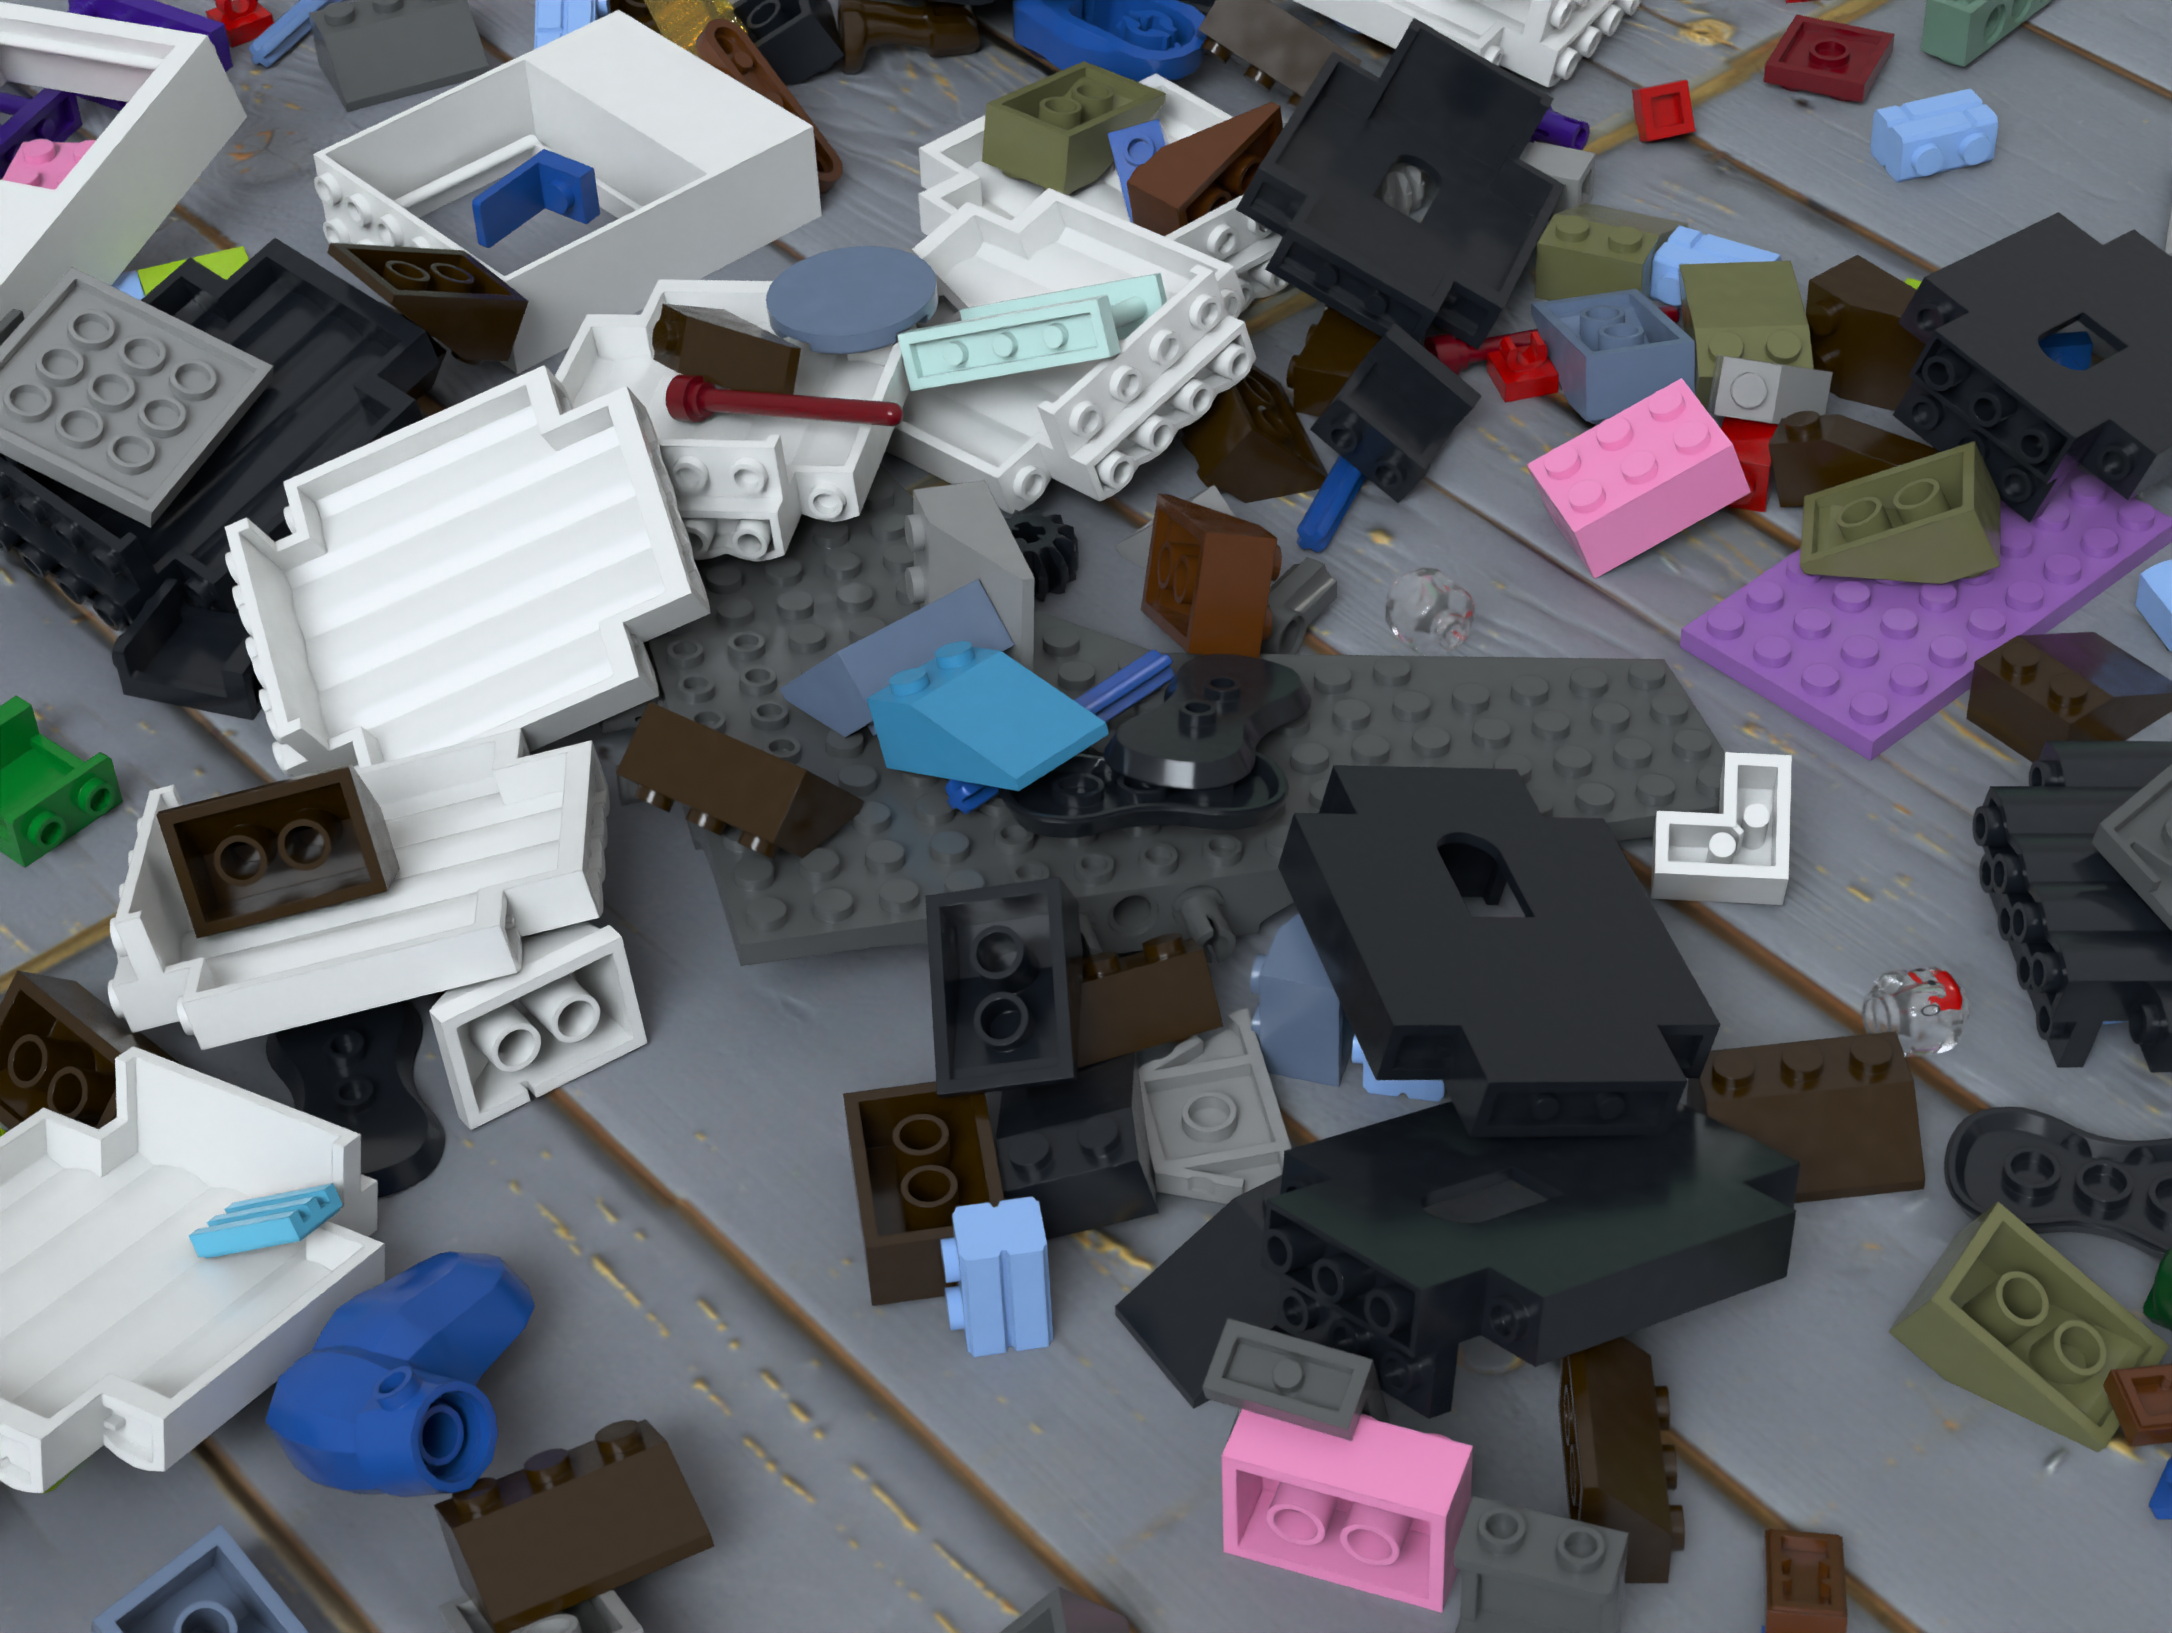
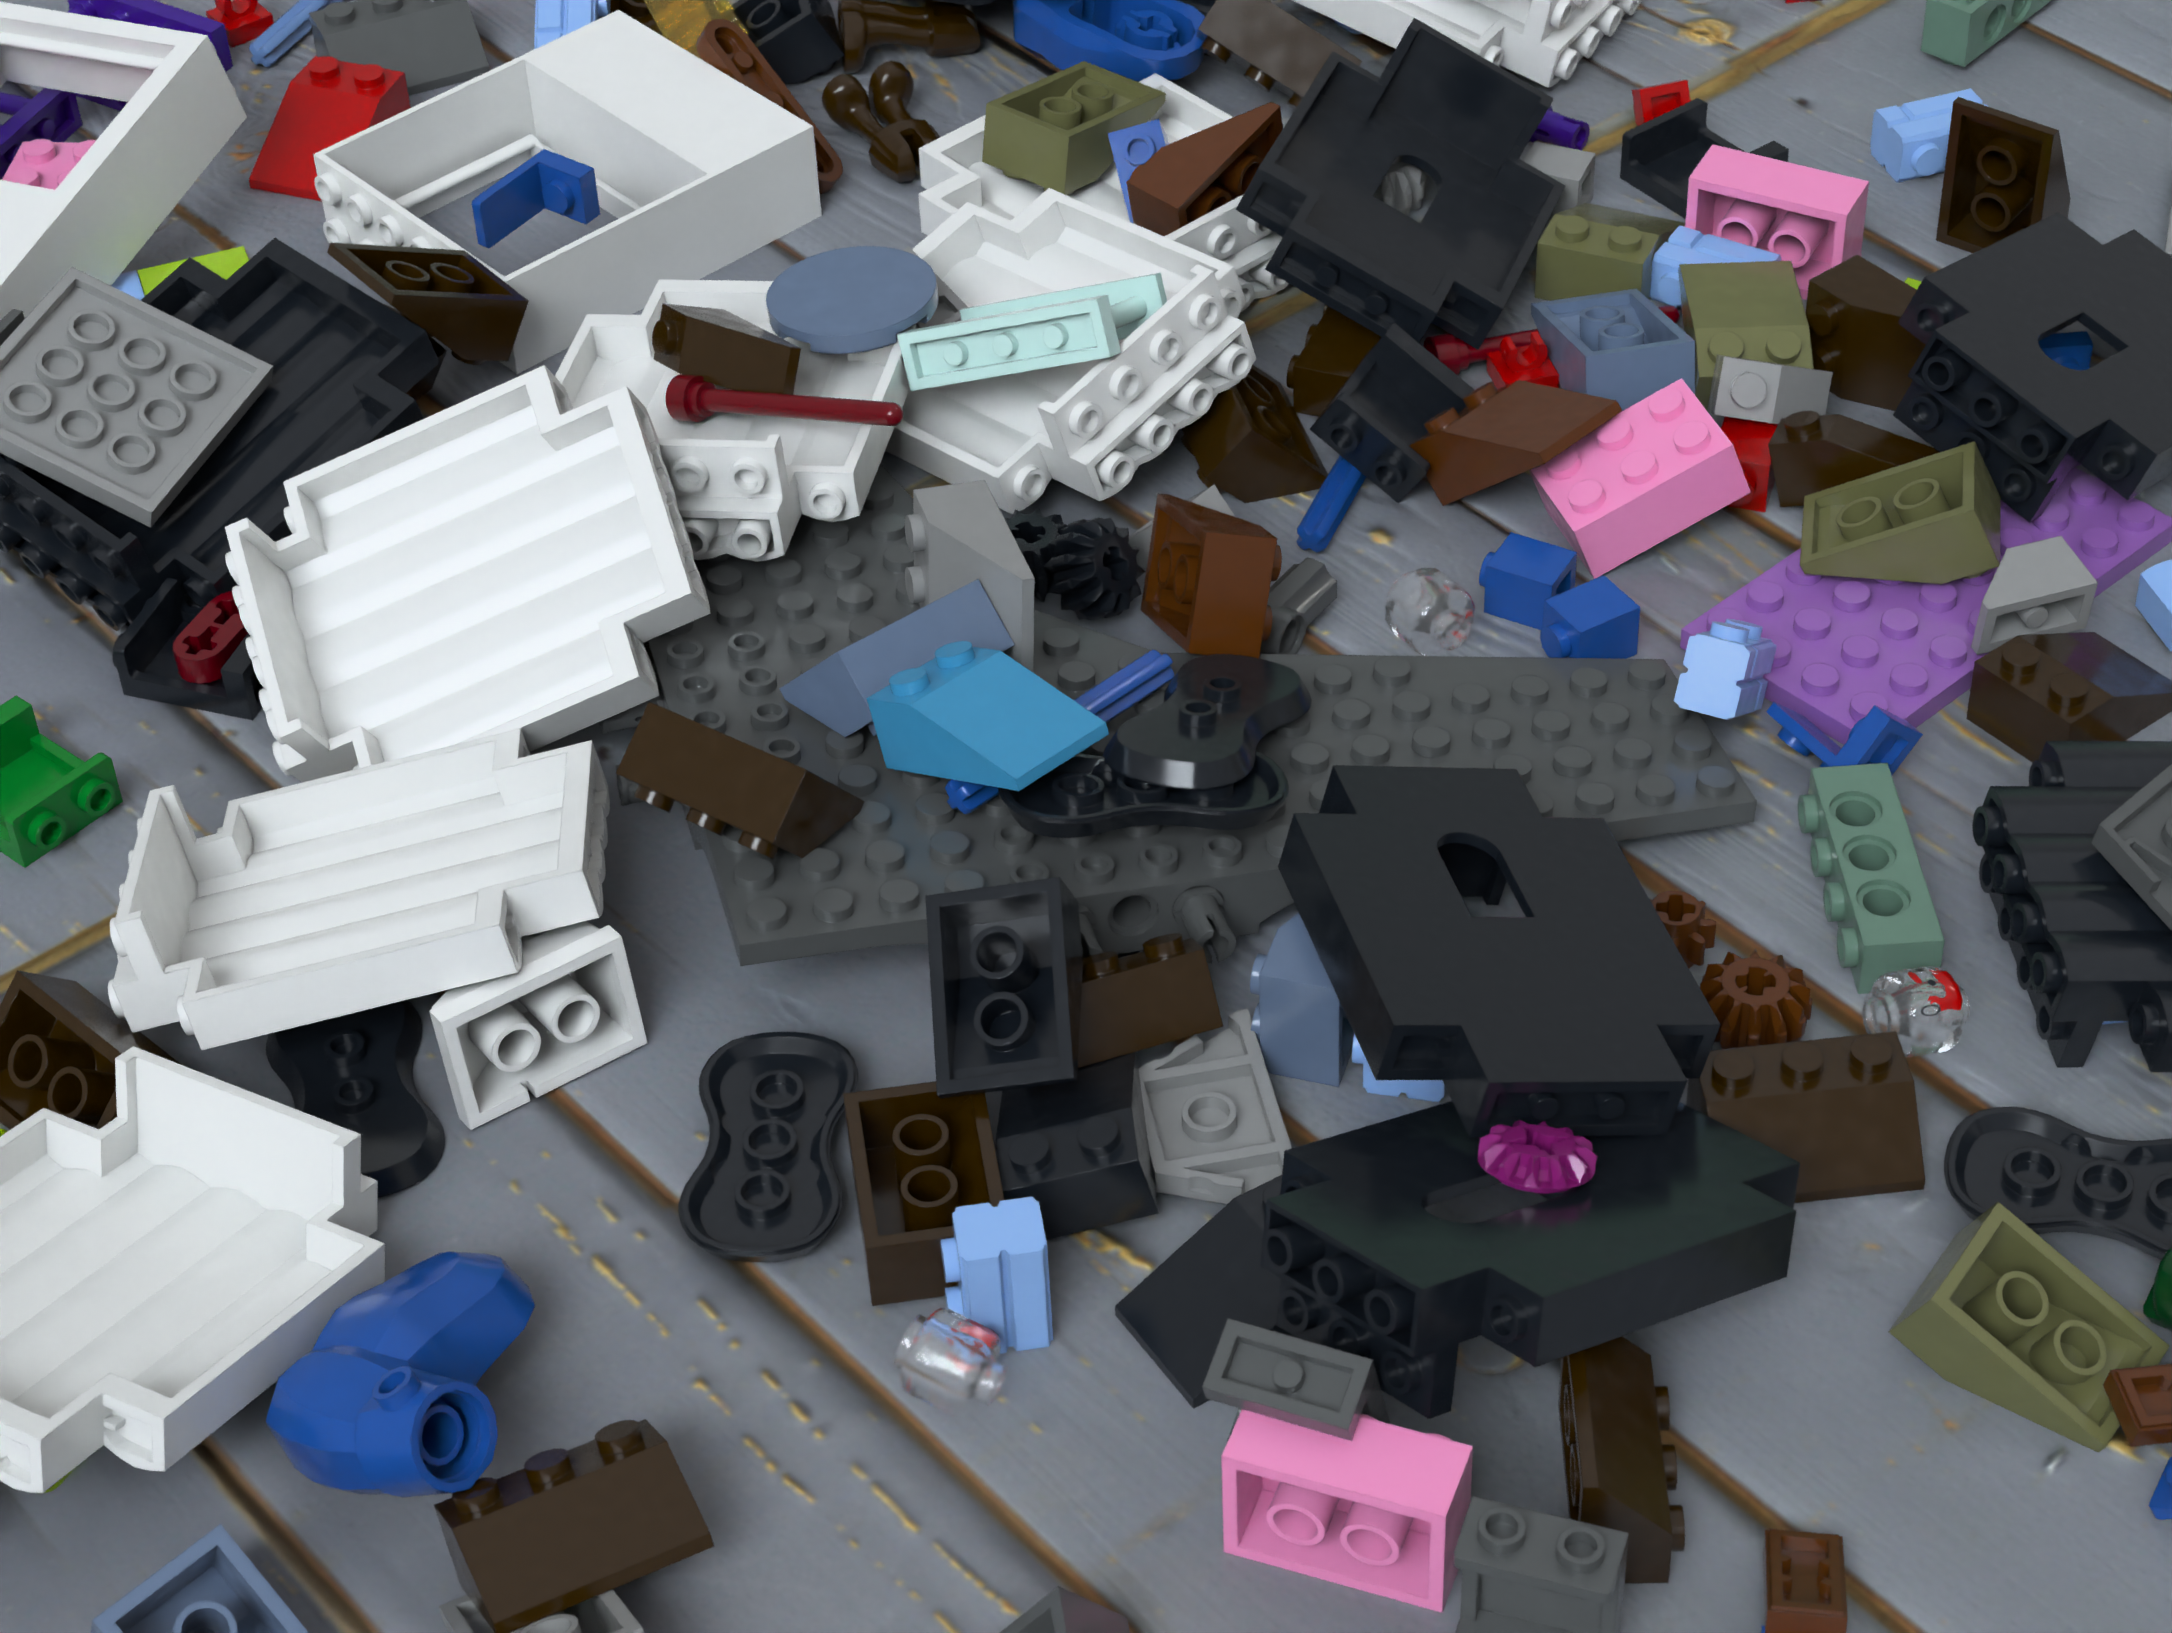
dark brown slope [156,763,400,938] -> none
medium azure tile [189,1183,343,1258] -> none
white brick [1651,752,1792,905] -> none
dark red plate [1763,14,1895,103] -> none
none -> dark red beam [173,591,248,684]
none -> red slope [249,56,411,202]
none -> black plate [678,1032,858,1262]
none -> dark brown piece [822,61,940,183]
none -> clear head [893,1308,1008,1417]
none -> black gear [1043,517,1145,620]
none -> reddish brown slope [1409,380,1622,506]
none -> magenta gear [1477,1120,1597,1193]
none -> blue brick [1479,532,1577,630]
none -> blue brick [1540,575,1640,659]
none -> black panel [1620,98,1789,219]
none -> reddish brown gear [1650,891,1716,969]
none -> light blue brick [1674,619,1777,720]
none -> bright pink brick [1685,144,1869,300]
none -> reddish brown gear [1700,949,1812,1049]
none -> blue bracket [1766,702,1923,775]
none -> sand green brick [1798,763,1945,994]
none -> dark brown slope [1936,97,2071,253]
none -> light grey slope [1971,536,2098,655]

